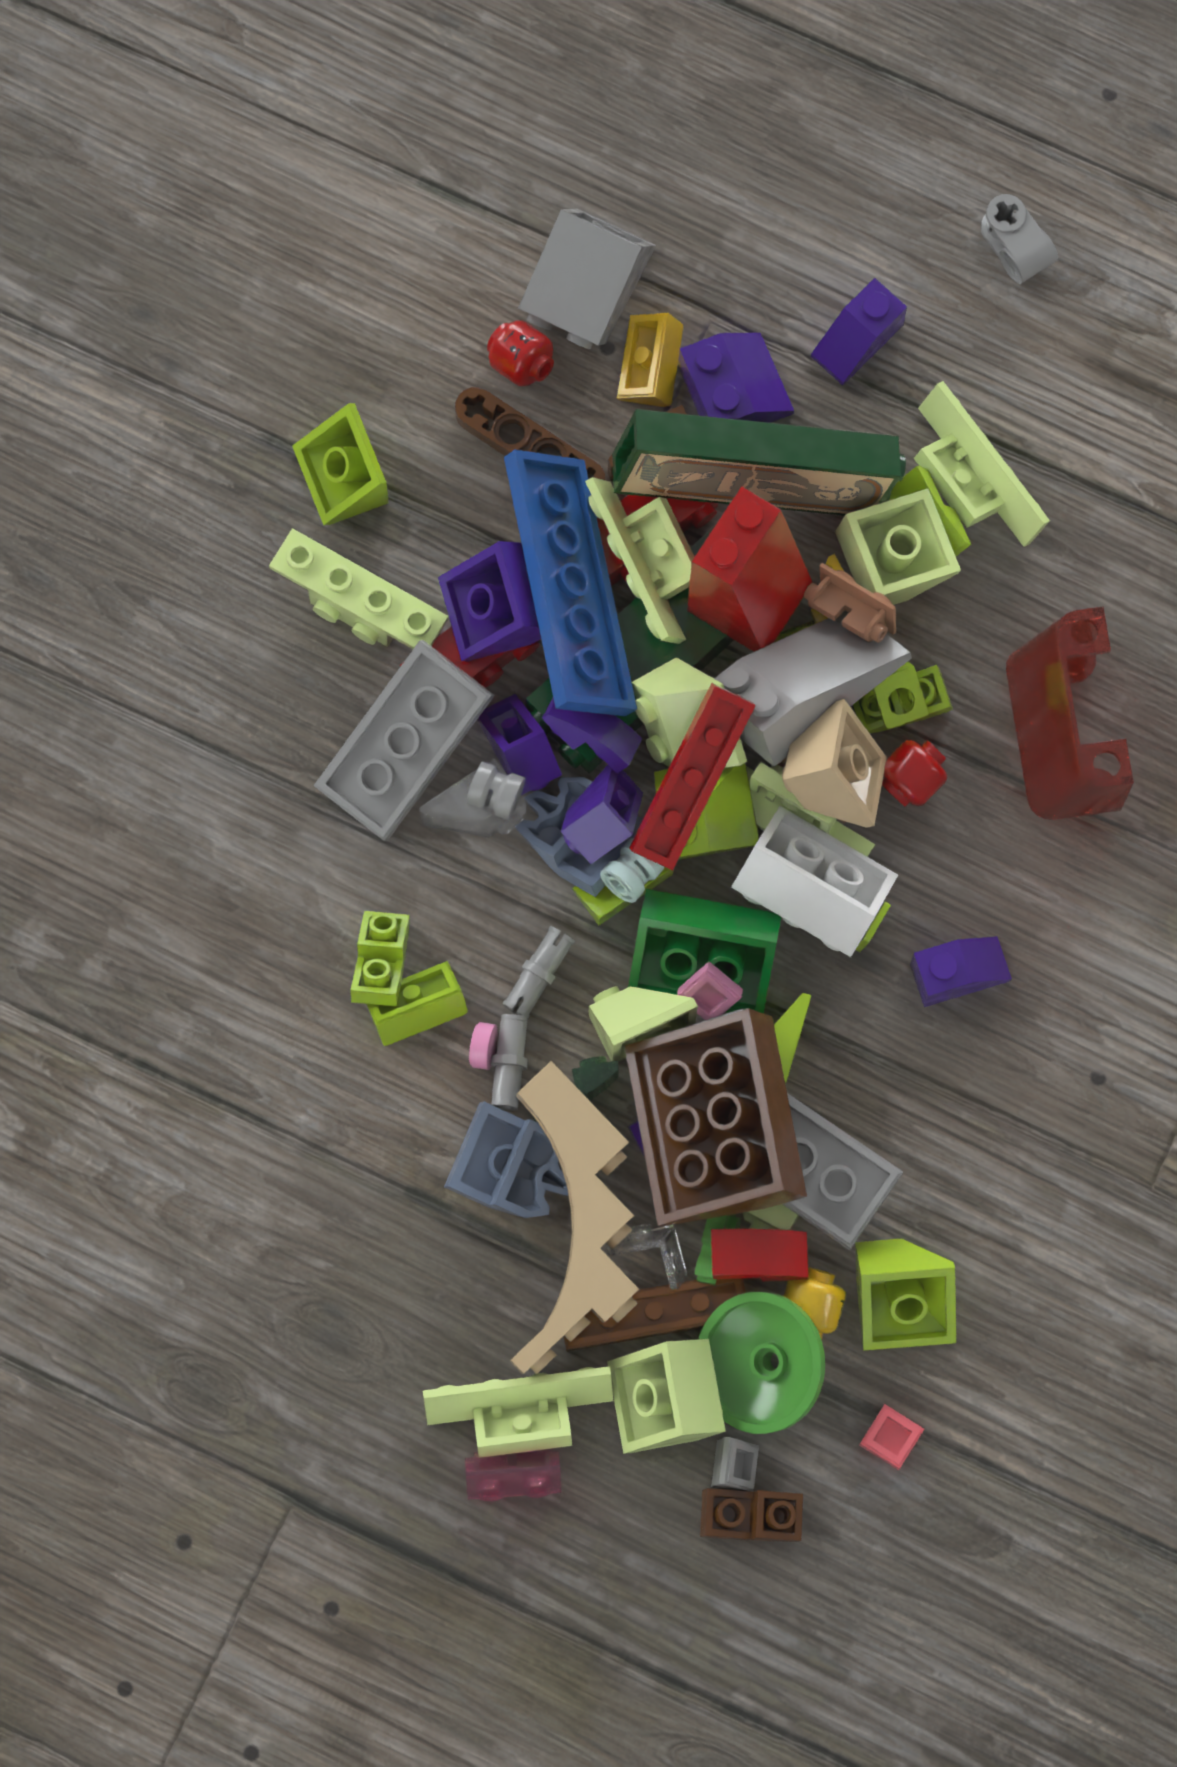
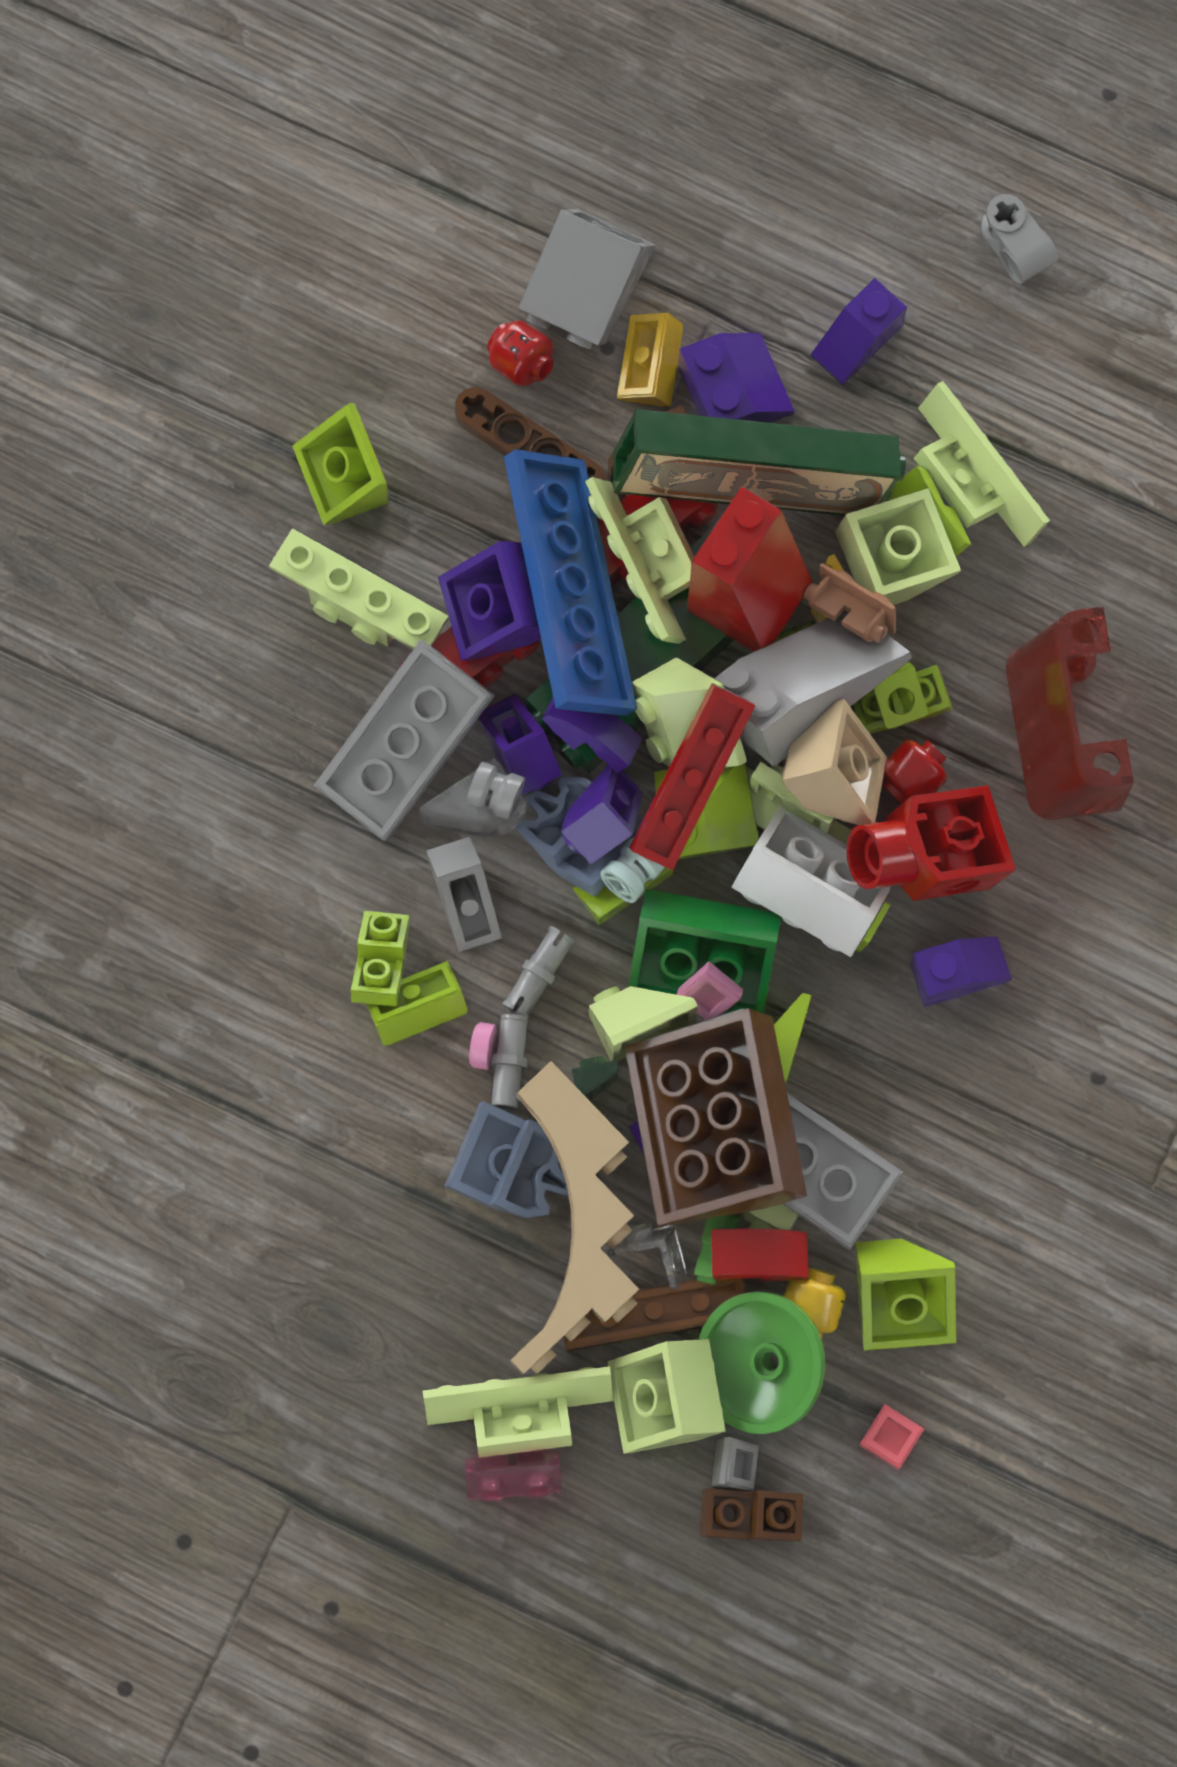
none -> light grey slope [426,837,502,952]
none -> red brick [846,785,1016,901]

